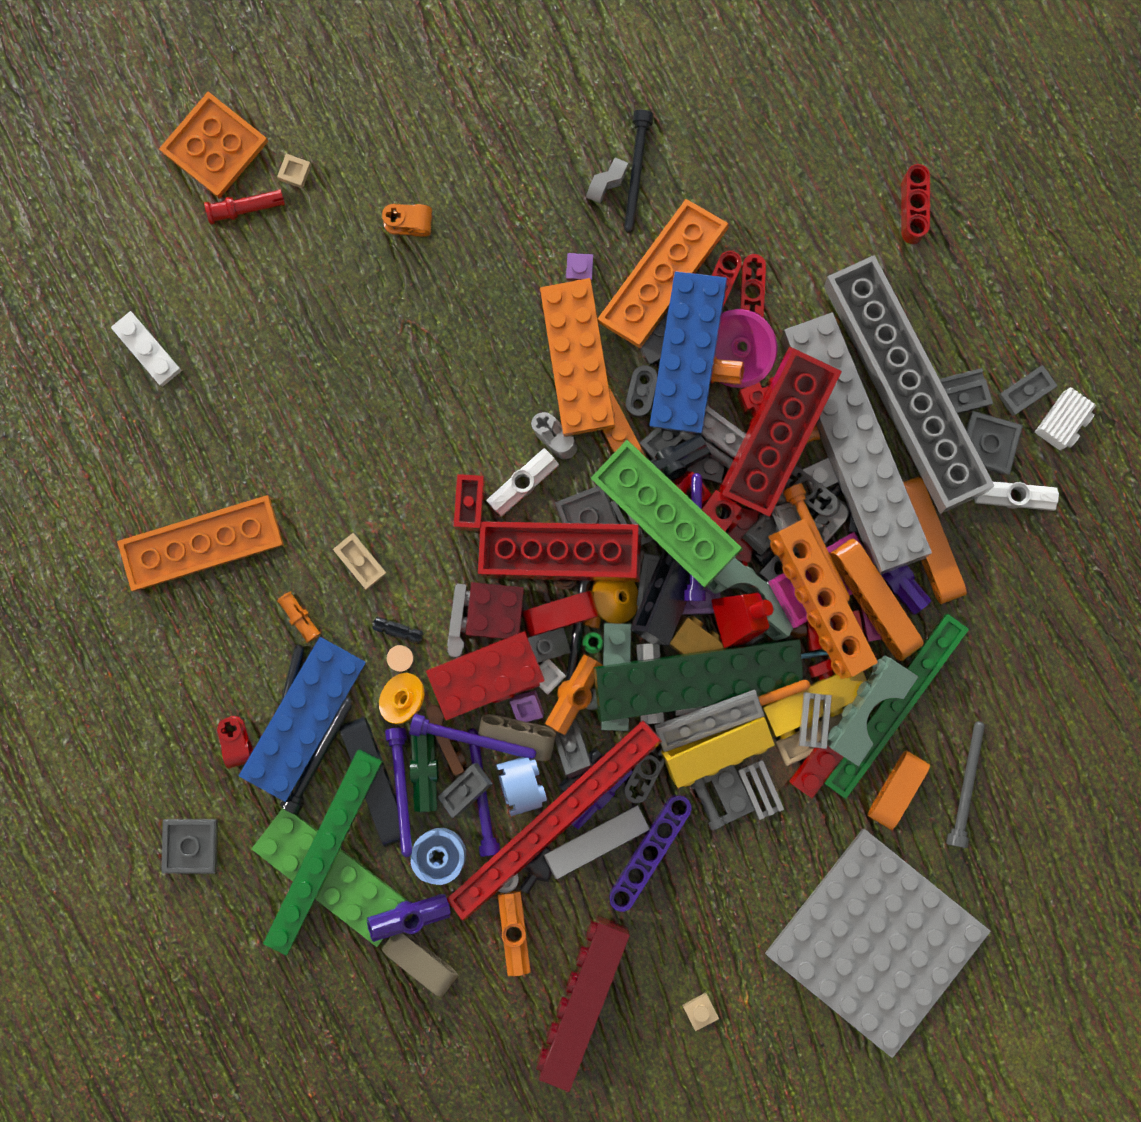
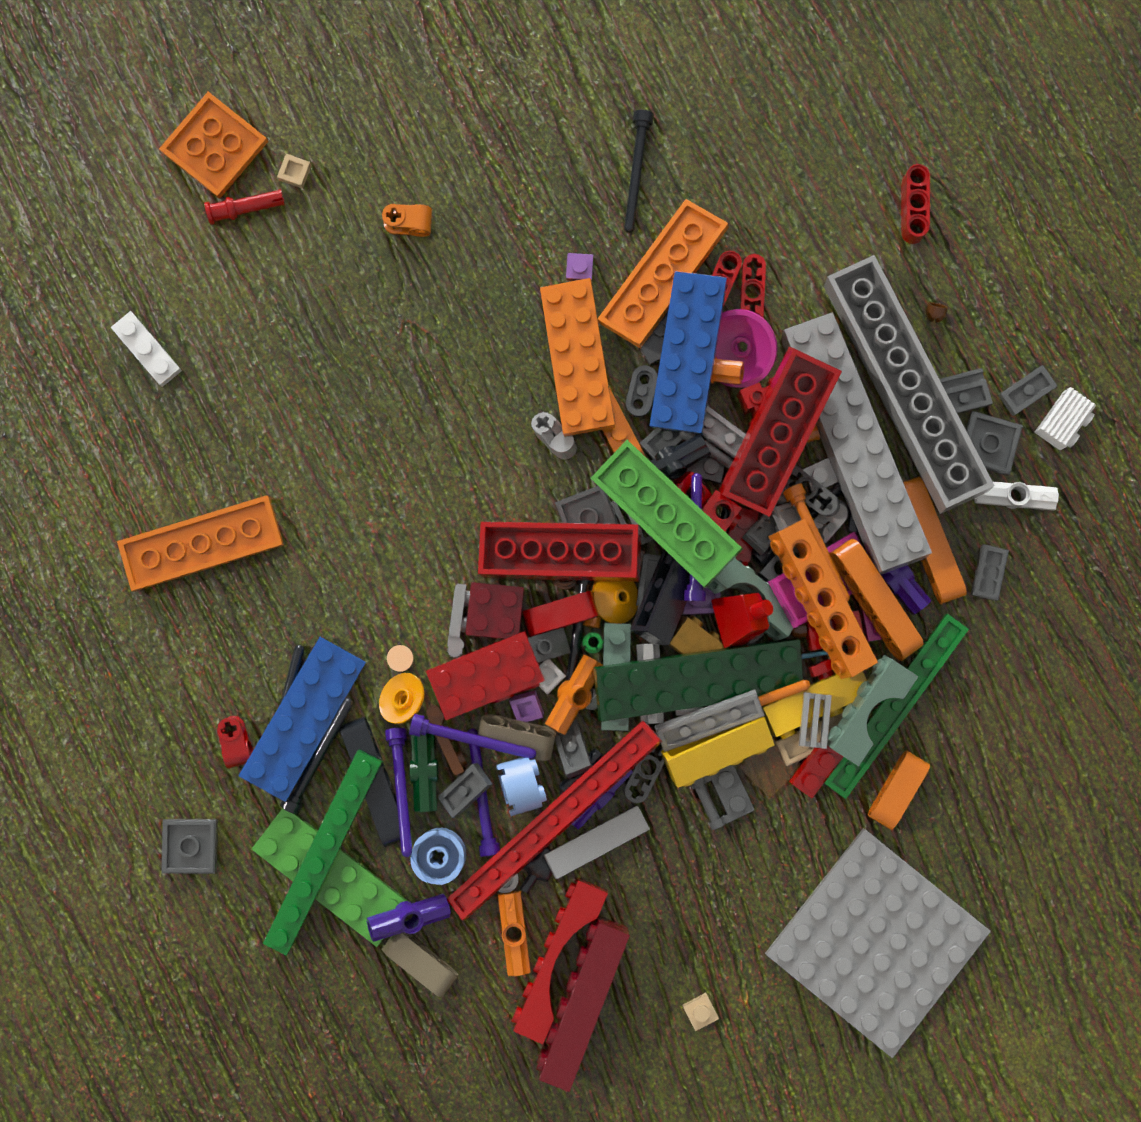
orange pin [277,591,321,644] -> none
tan plate [333,533,387,590] -> none
black axle [372,617,424,645] -> none
red brick [454,474,485,532] -> none
white piece [486,448,559,517] -> none
light grey piece [586,157,629,203] -> none
dark purple beam [609,795,691,912] -> none
light grey tile [738,760,784,820] -> none
dark grey piece [946,721,985,849] -> none
none -> red arch [511,877,608,1044]
none -> reddish brown hinge [926,302,948,323]
none -> dark grey plate [970,544,1009,601]

